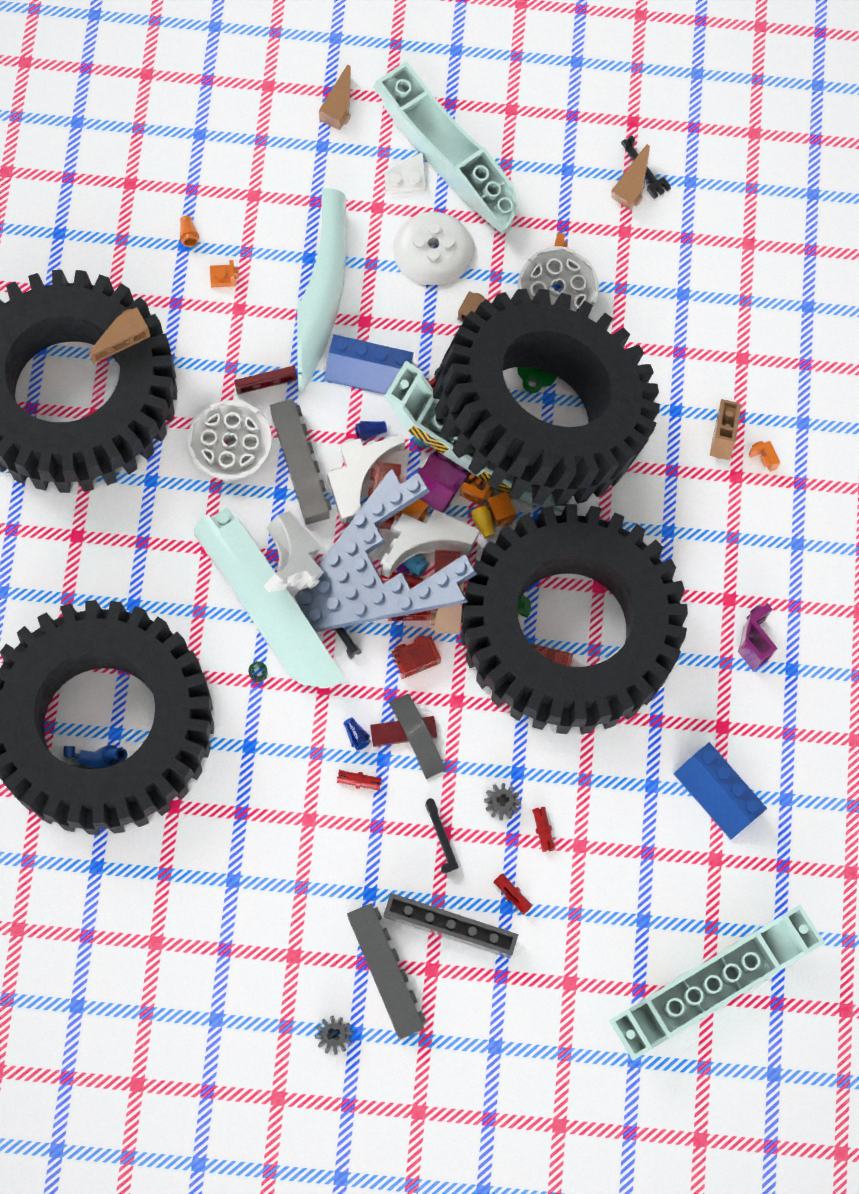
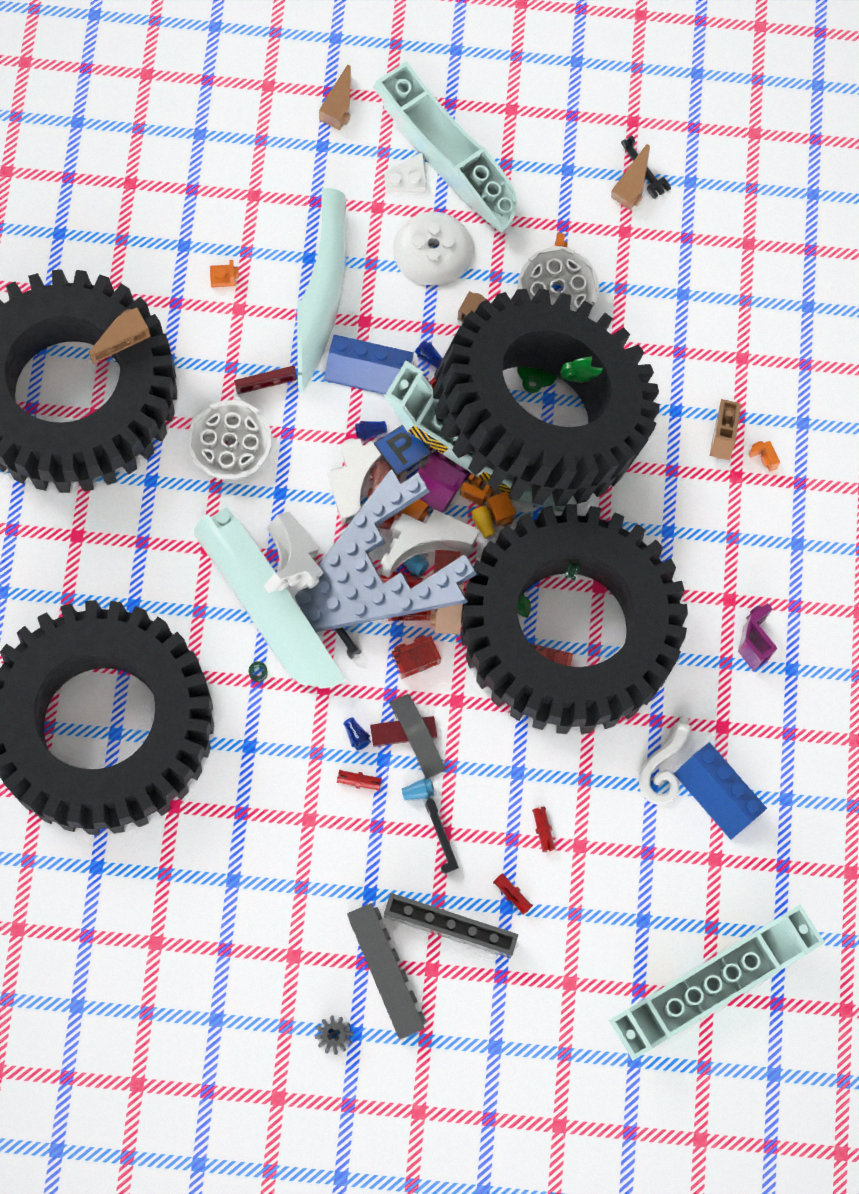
blue arm [63,745,128,769] -> none
orange cone [180,215,200,247] -> none
dark grey brick [269,399,332,525] -> none
dark grey gear [484,783,521,821] -> none
none -> blue piece [373,424,432,476]
none -> dark azure cone [401,778,435,801]
none -> clear blue cone [414,340,443,369]
none -> green plate [560,357,603,383]
none -> clear green bush [564,561,580,582]
none -> white plant [639,715,691,805]

